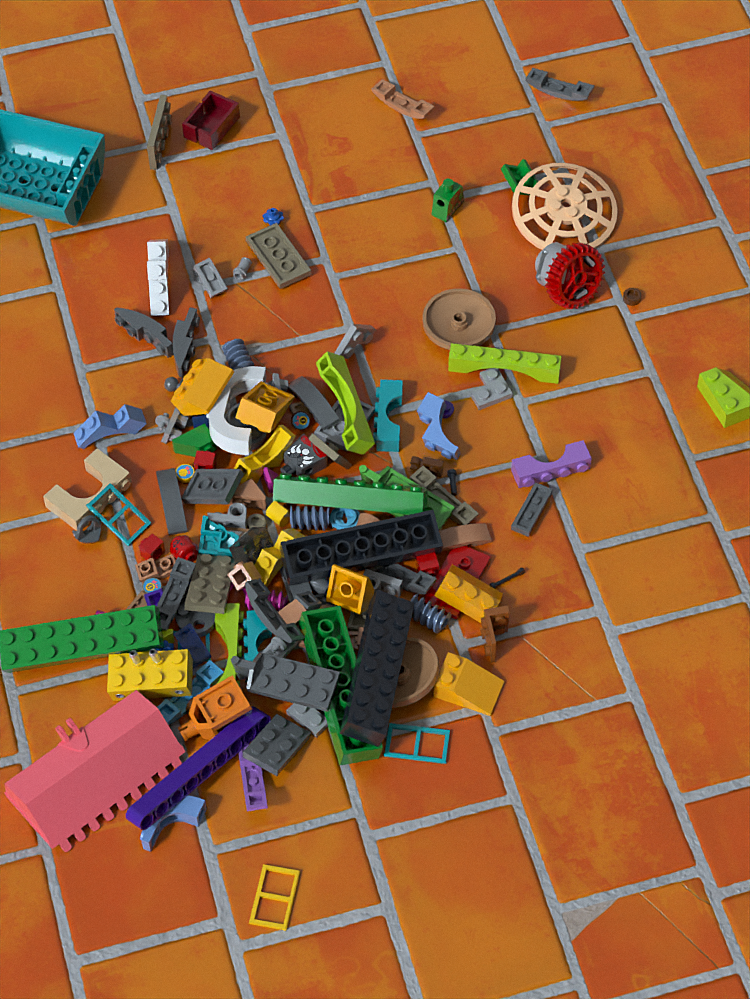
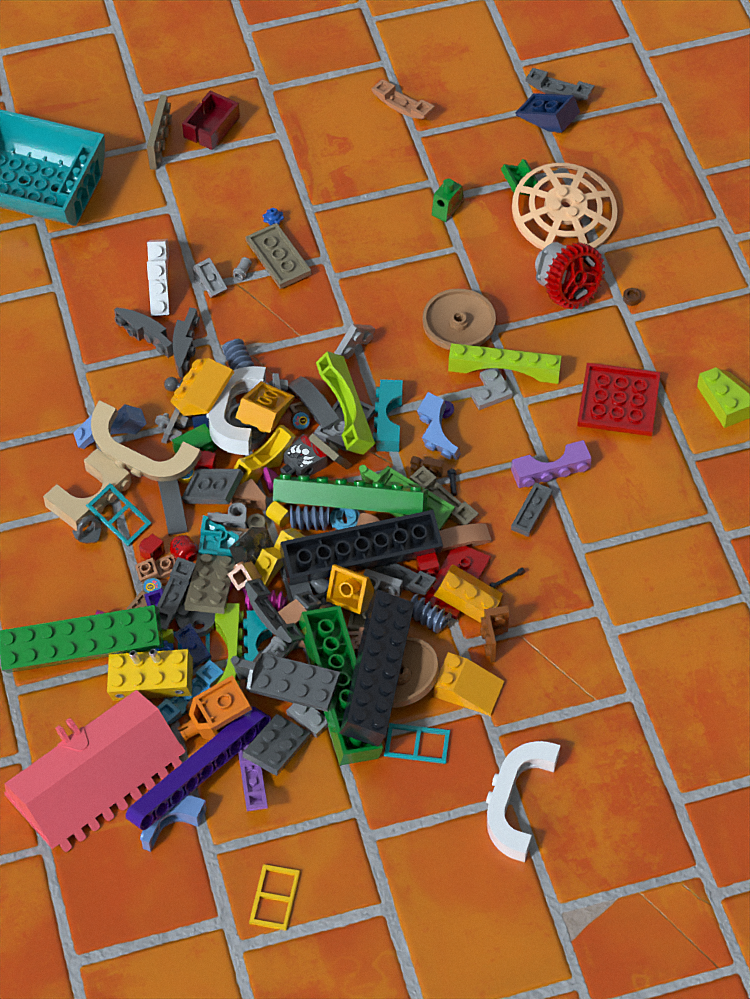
none -> tan arch [91,400,202,481]
none -> white arch [486,741,560,862]
none -> dark blue slope [515,93,580,133]
none -> red plate [577,362,661,436]

